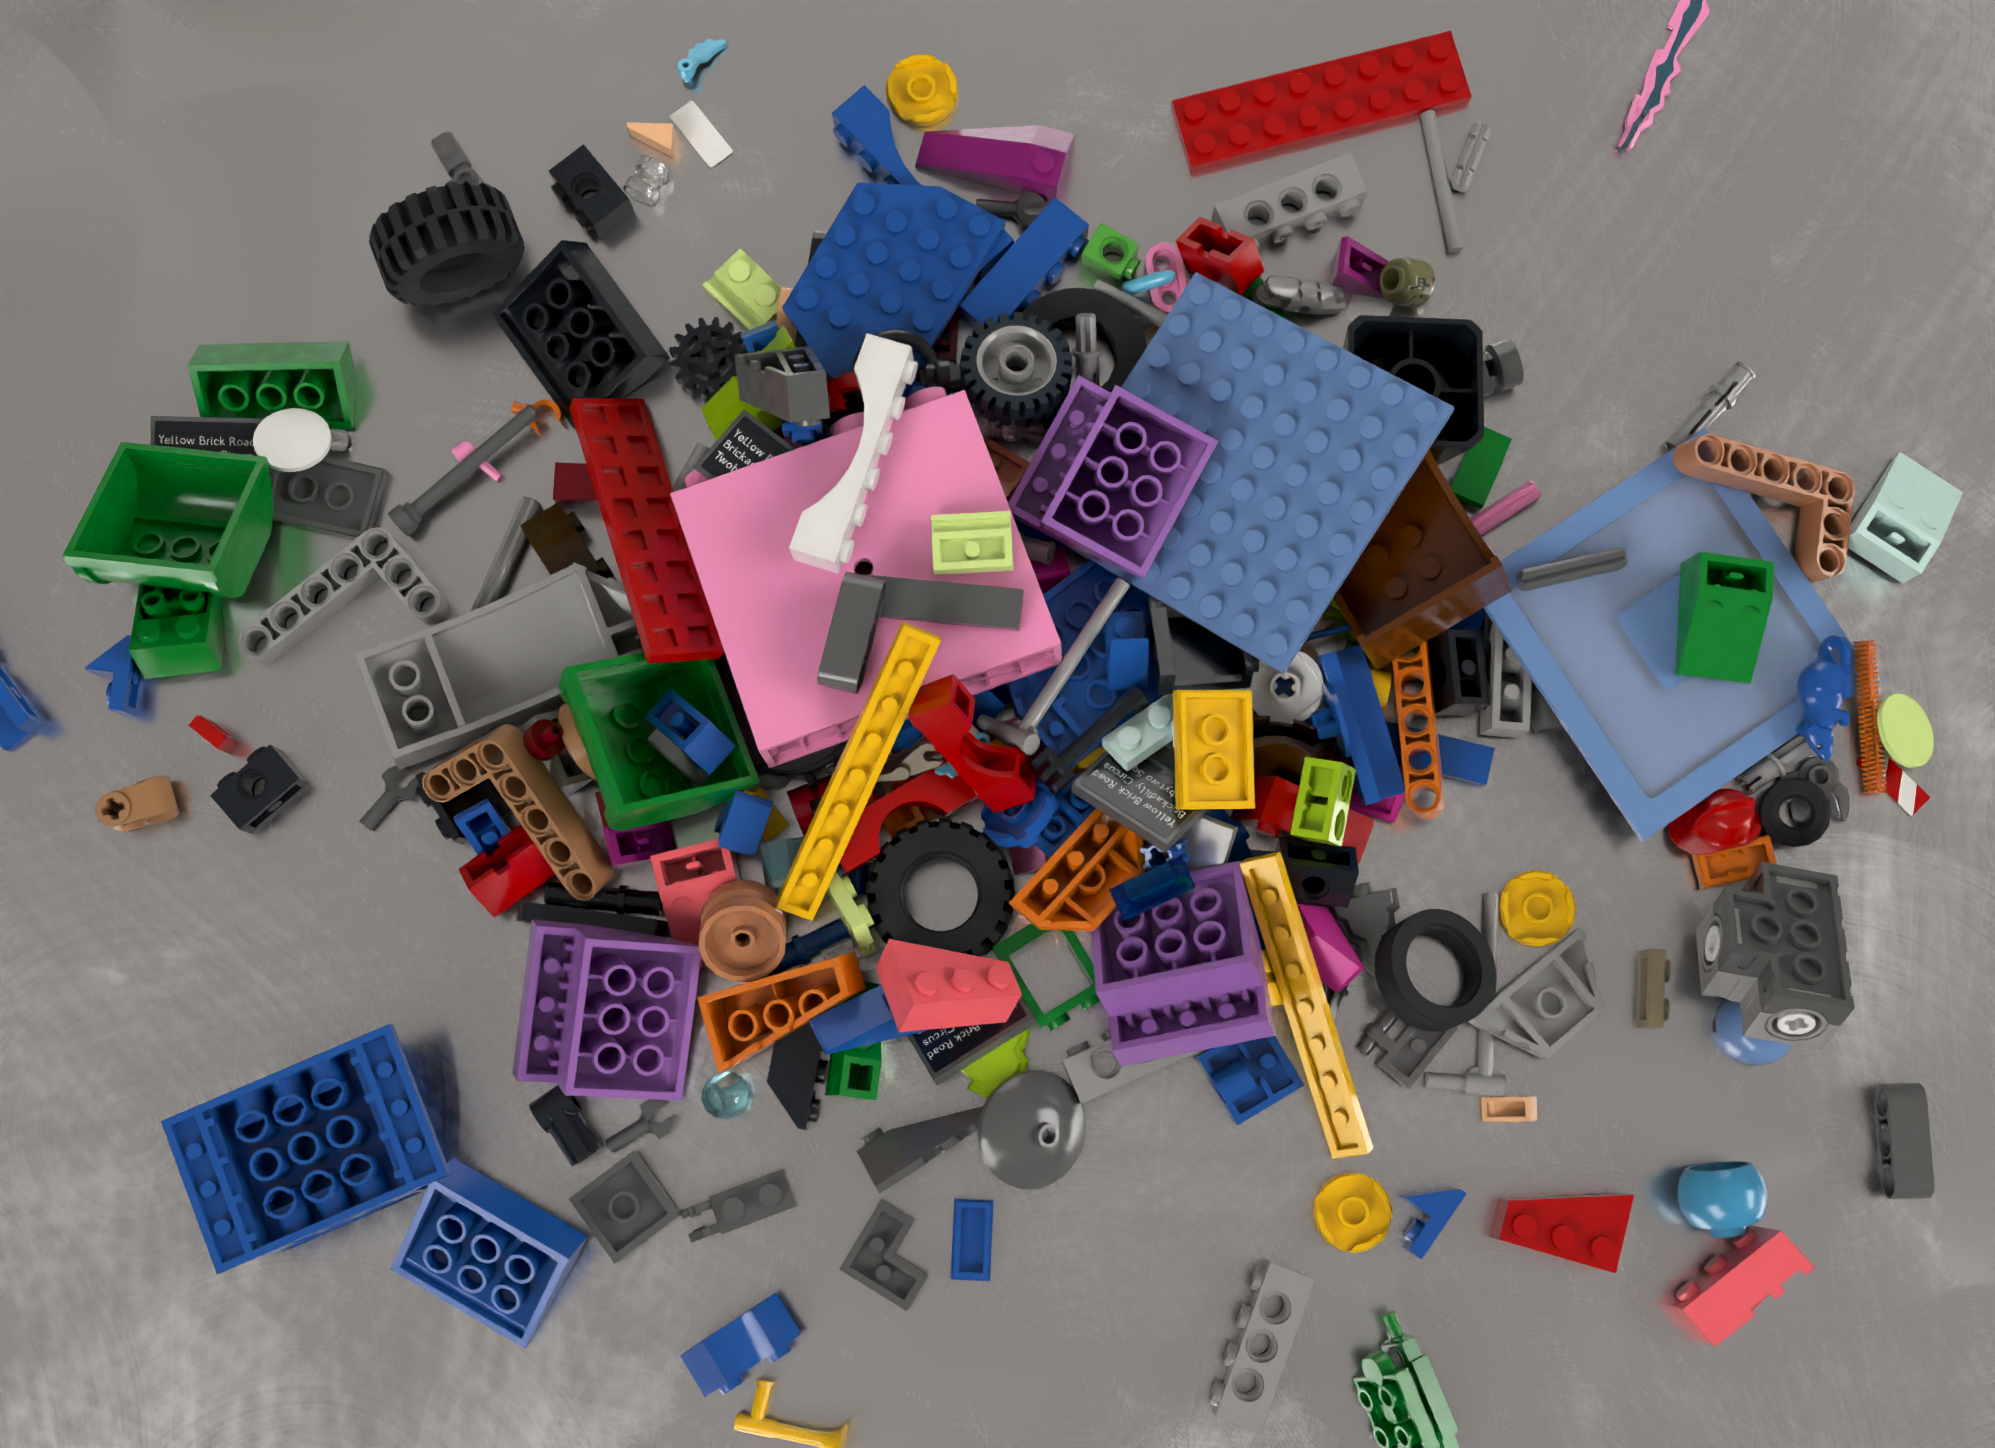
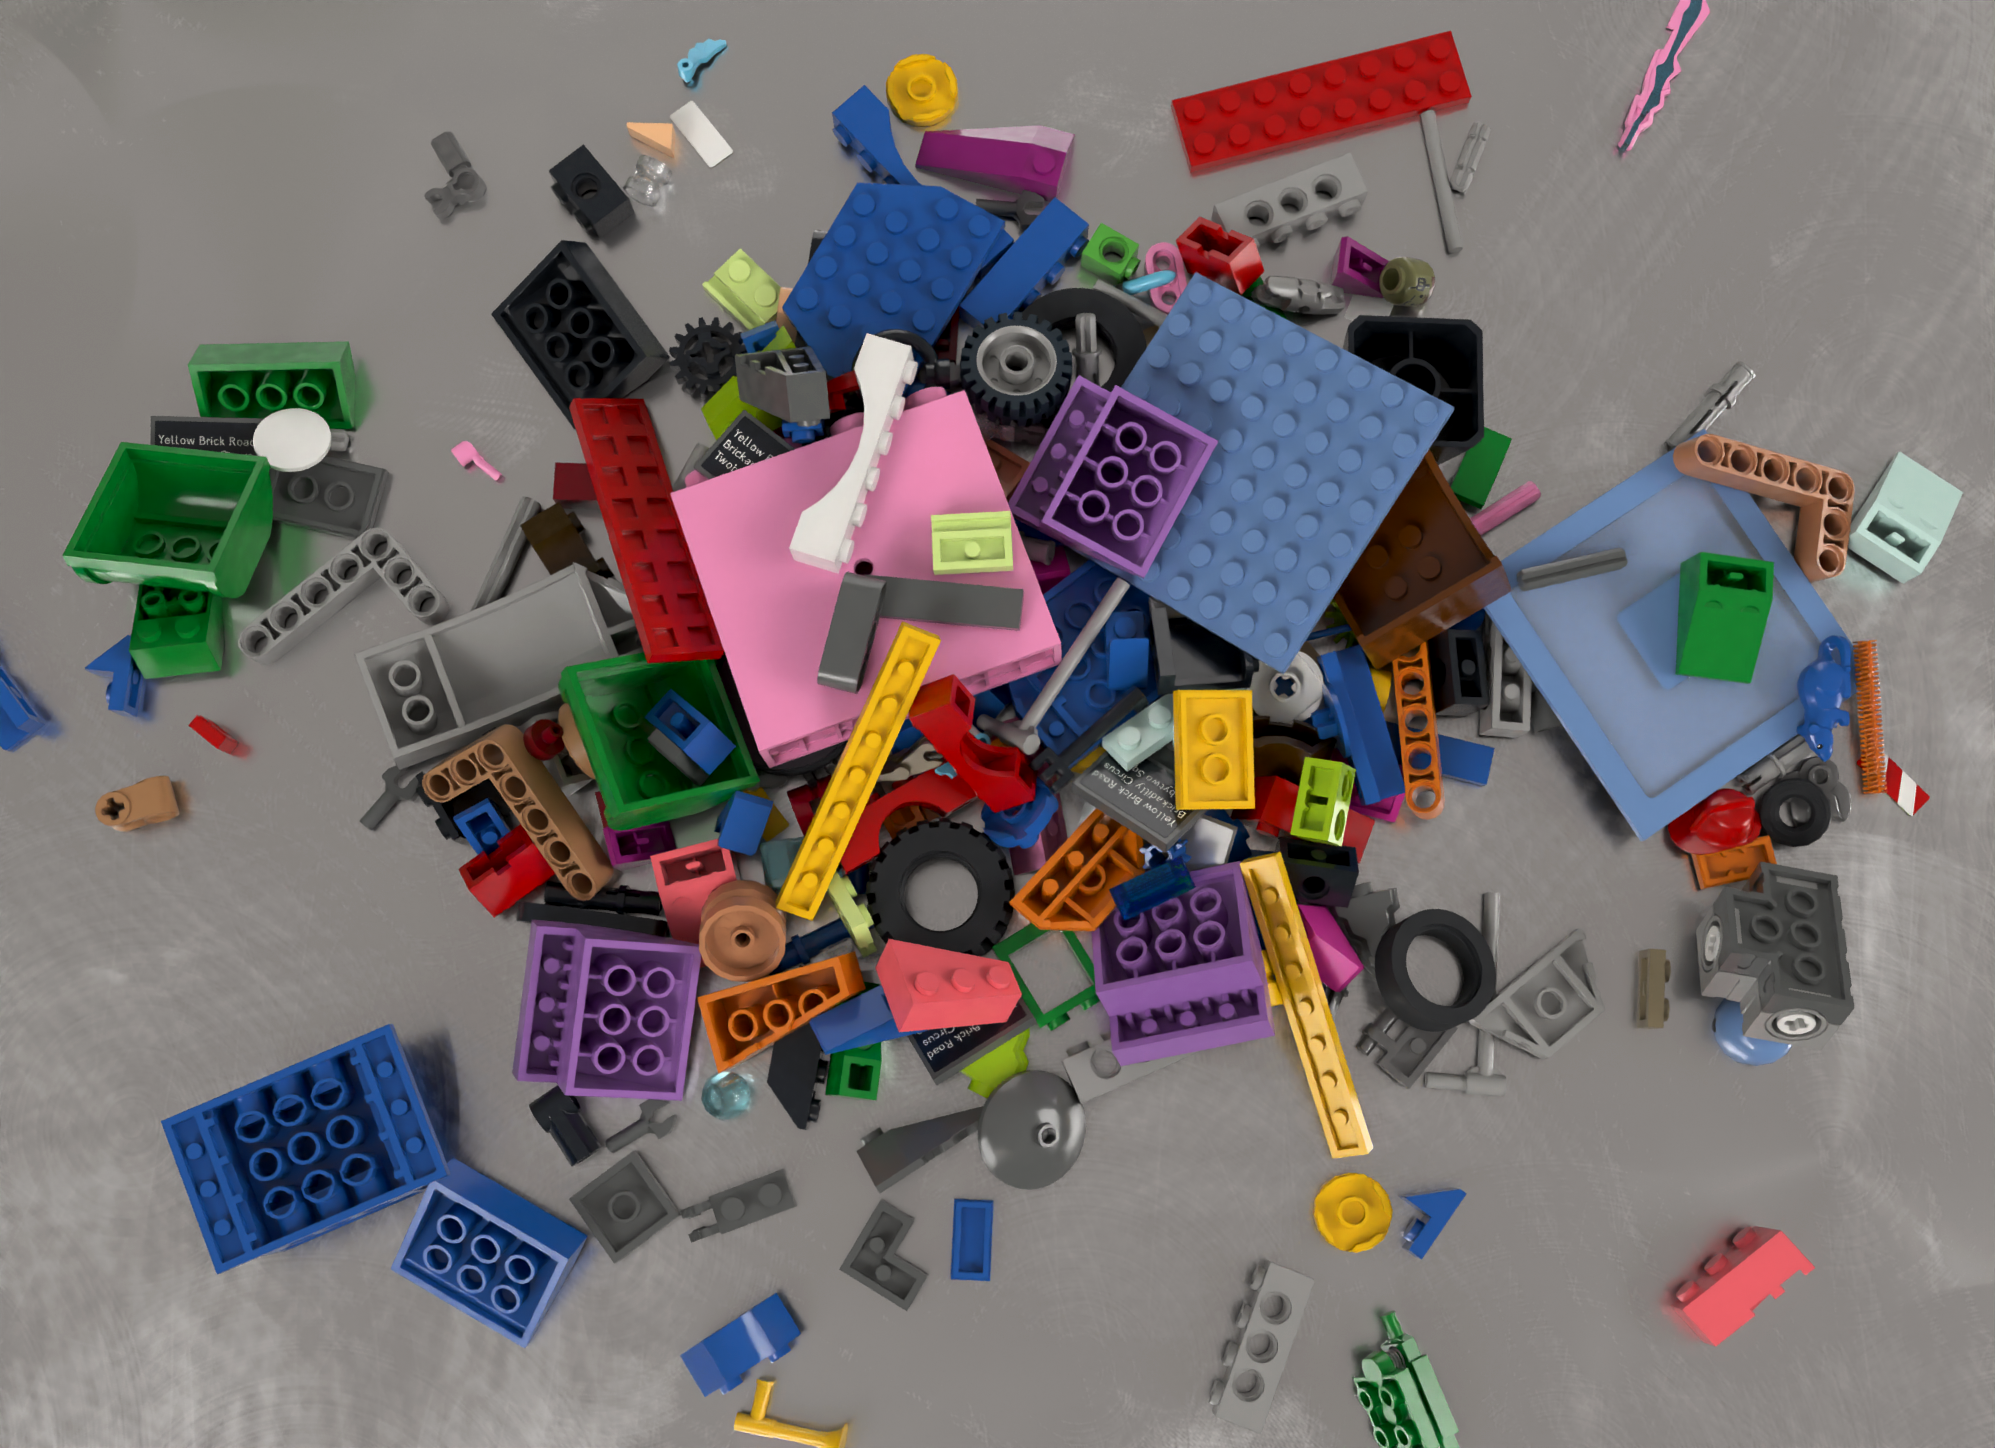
black brick [210,744,311,834] -> none
black tyre [369,181,525,306] -> none
dark grey piece [388,406,538,536] -> none
orange piece [511,400,564,436] -> none
blue slope [1034,772,1096,858] -> none
blue plate [1196,1036,1304,1125] -> none
light nougat piece [1481,1096,1538,1122] -> none
dark grey wheel [1483,338,1524,397] -> none
red wedge [1489,1193,1634,1273] -> none
yellow tile [1499,870,1576,948] -> none
dark azure wheel [1677,1161,1768,1238] -> none
dark grey beam [1874,1083,1934,1199] -> none
yellowish green piece [1877,693,1934,768] -> none

